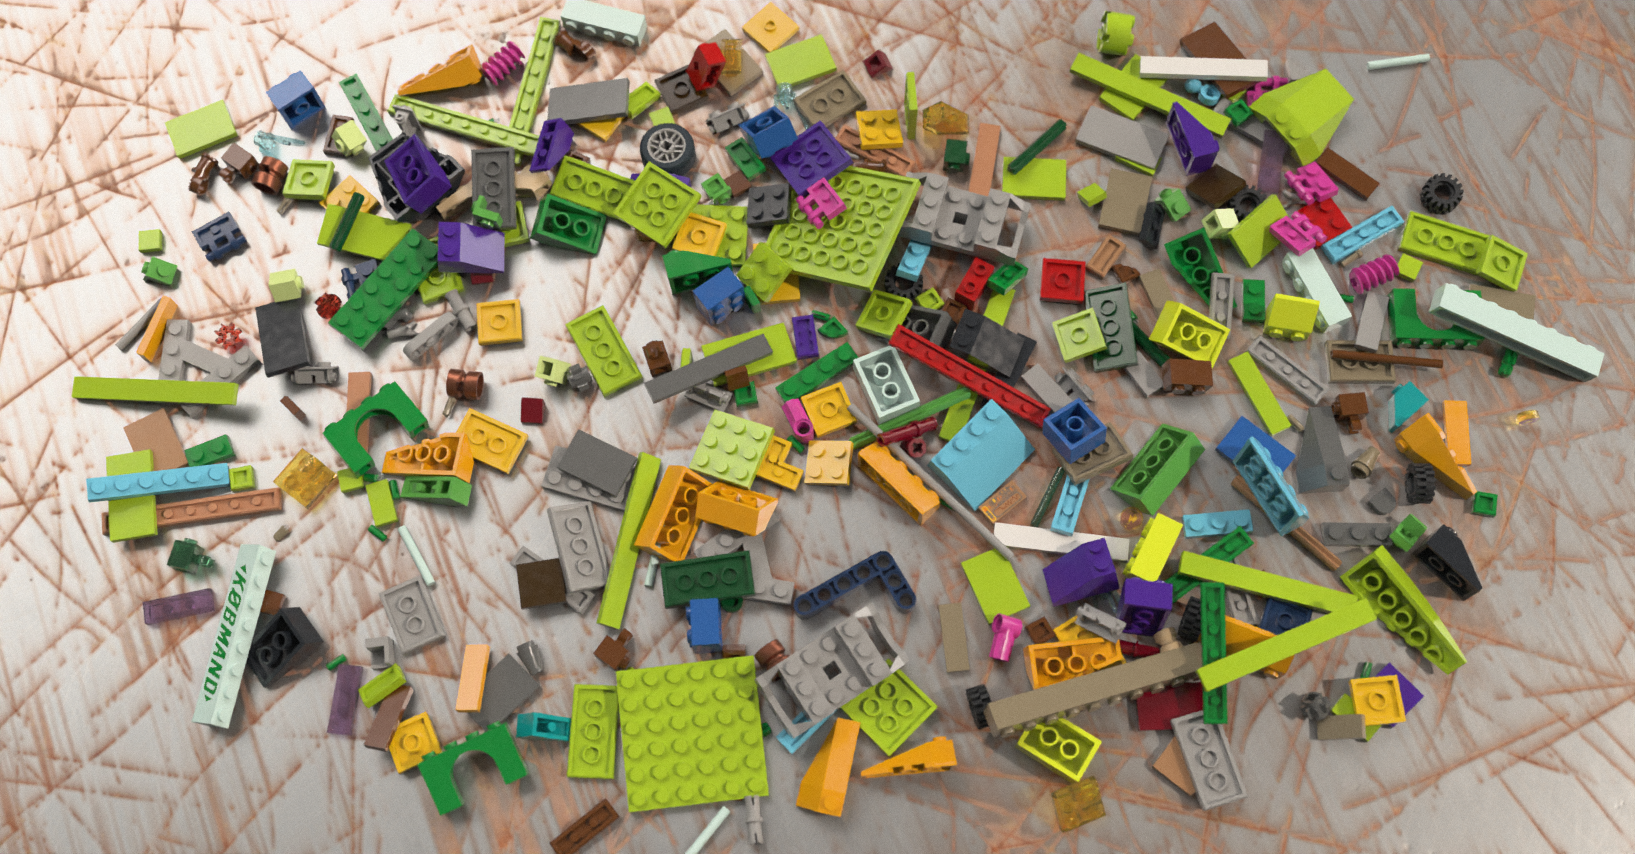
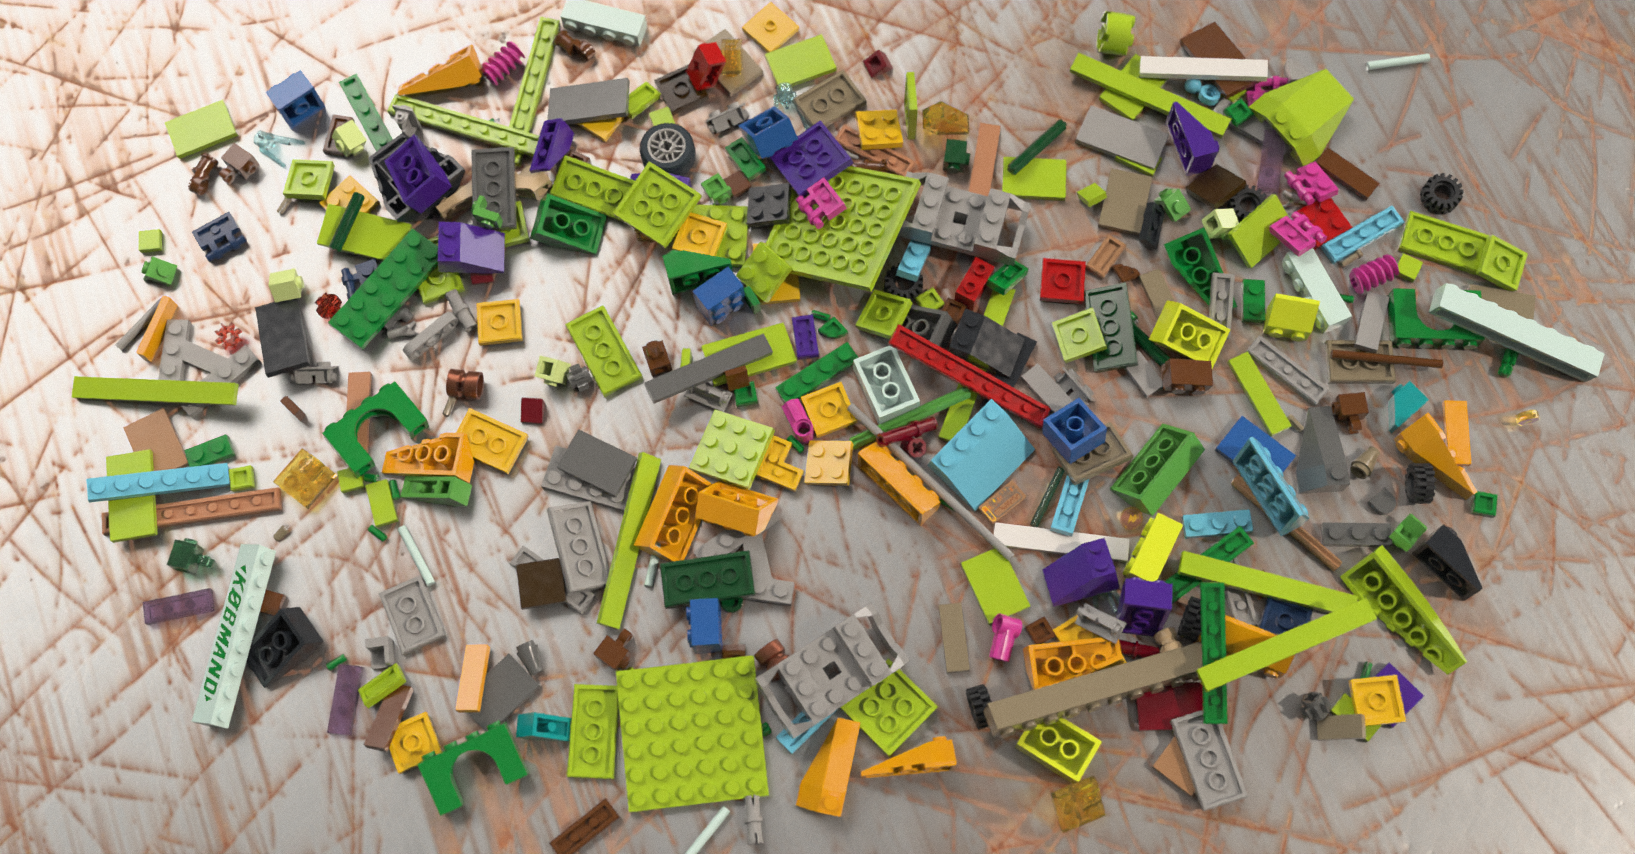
copper wheel [251,156,289,195] -> none
dark blue beam [794,551,916,620] -> none

